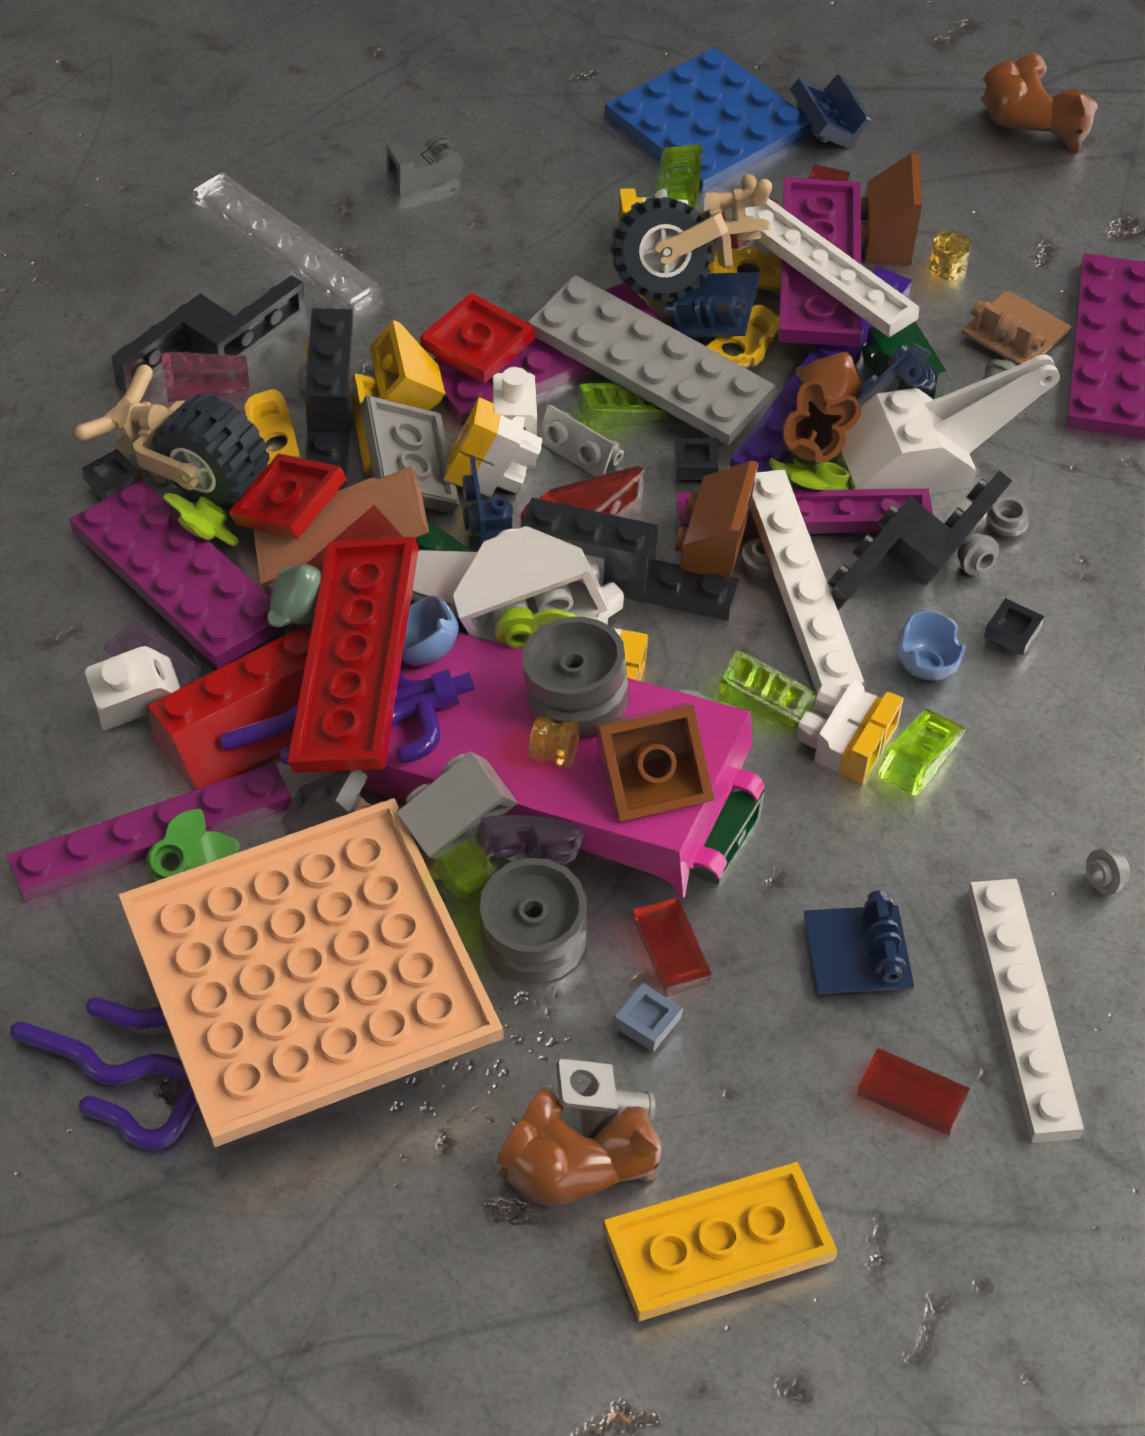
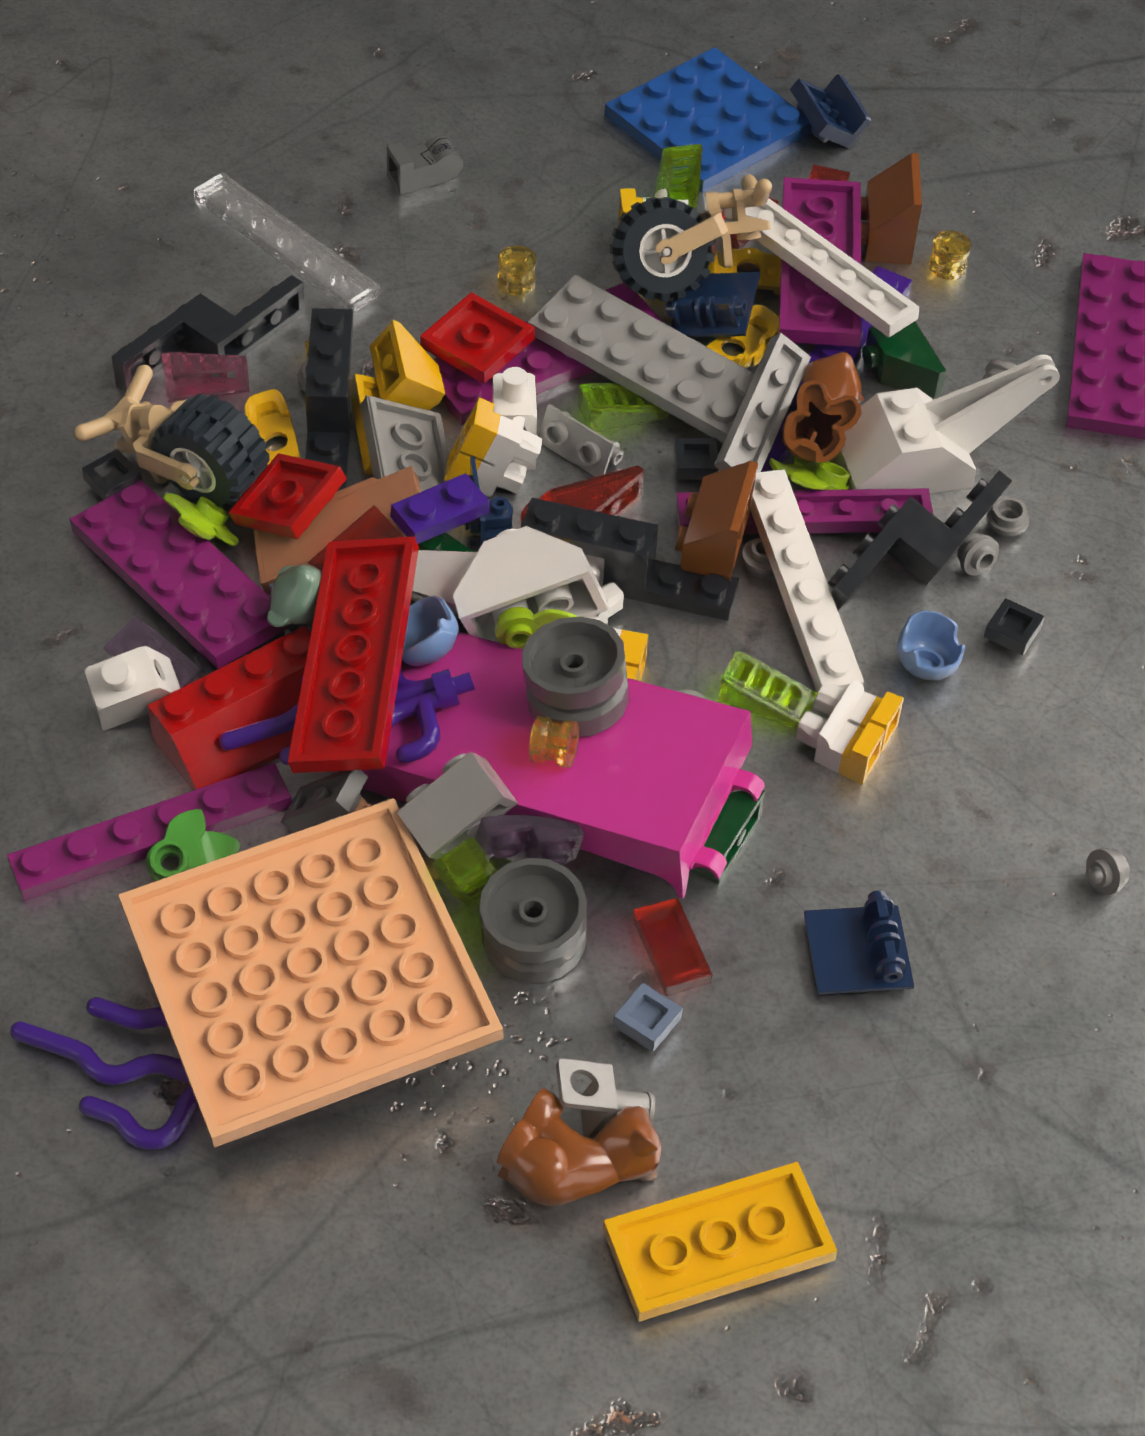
dark orange slope [593,703,715,822] -> none
clear red tile [856,1048,970,1136] -> none
dark blue hinge [857,343,939,406] -> none
clear neon green slope [879,709,966,796] -> none
medium nougat hinge [961,290,1072,365] -> none
white plate [968,878,1084,1143] -> none
dark orange animal [981,52,1098,153] -> none
none -> dark purple plate [390,473,490,544]
none -> clear yellow wheel [497,245,537,295]
none -> light grey plate [714,333,811,473]

